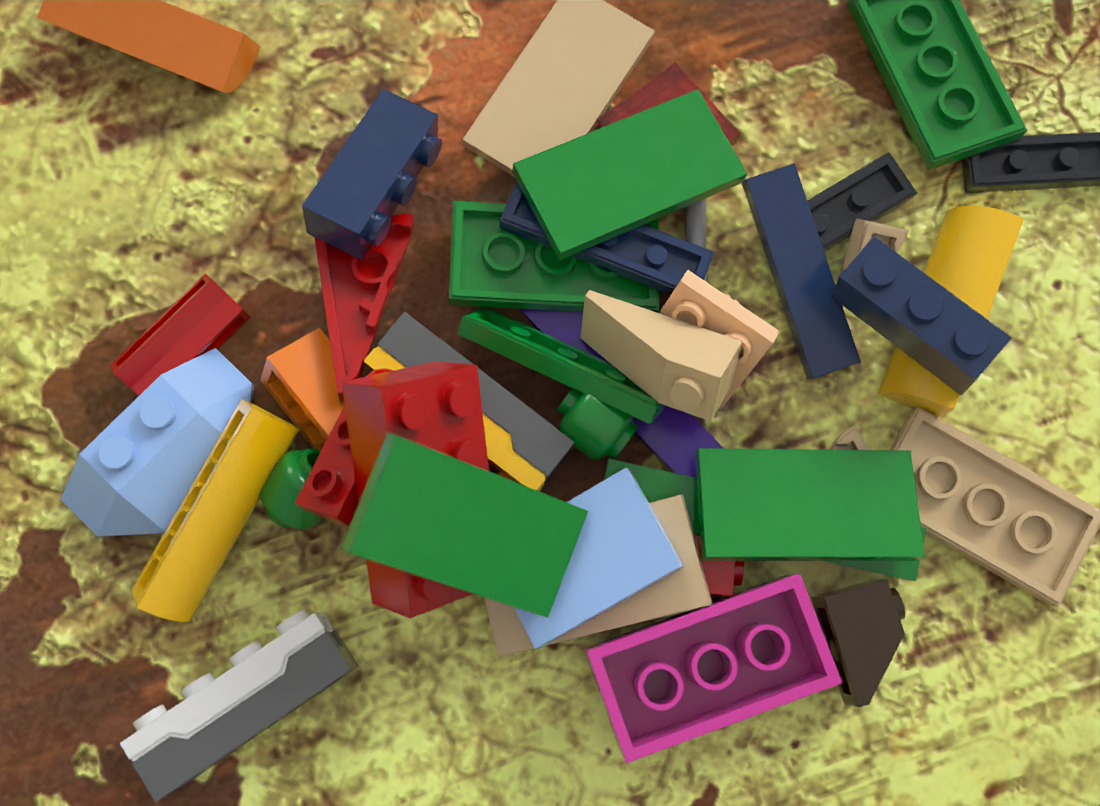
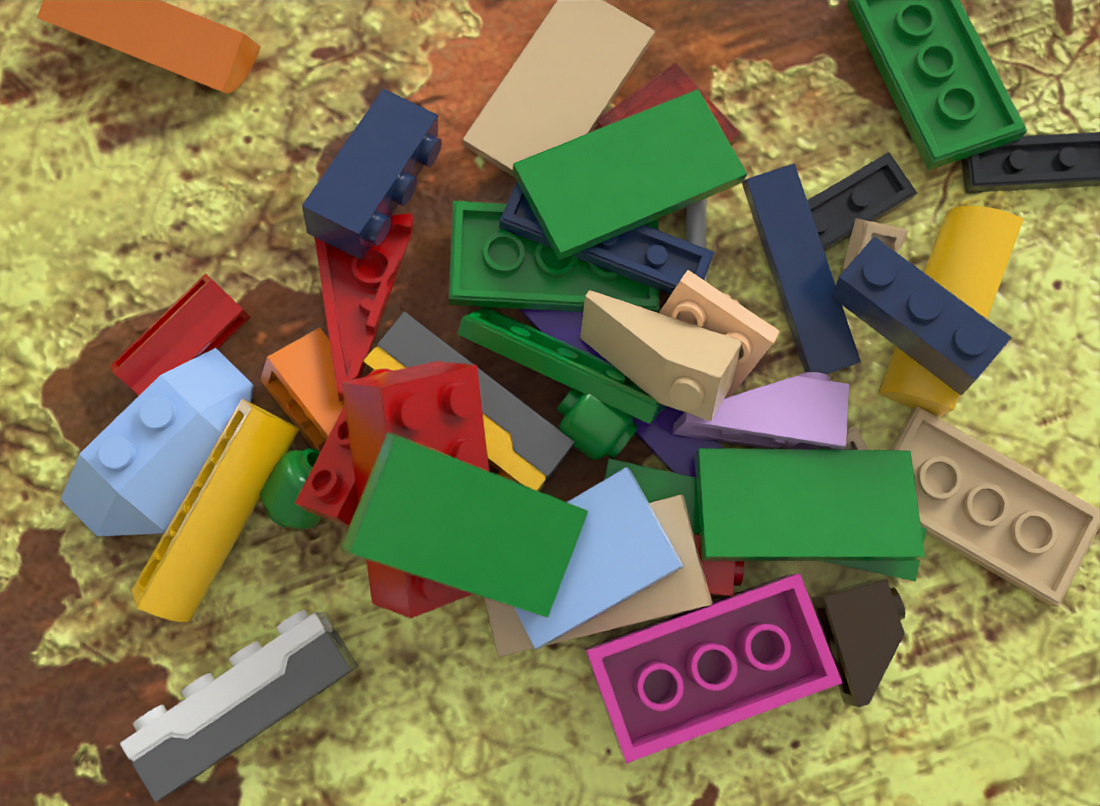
none -> lavender slope [673,372,849,450]

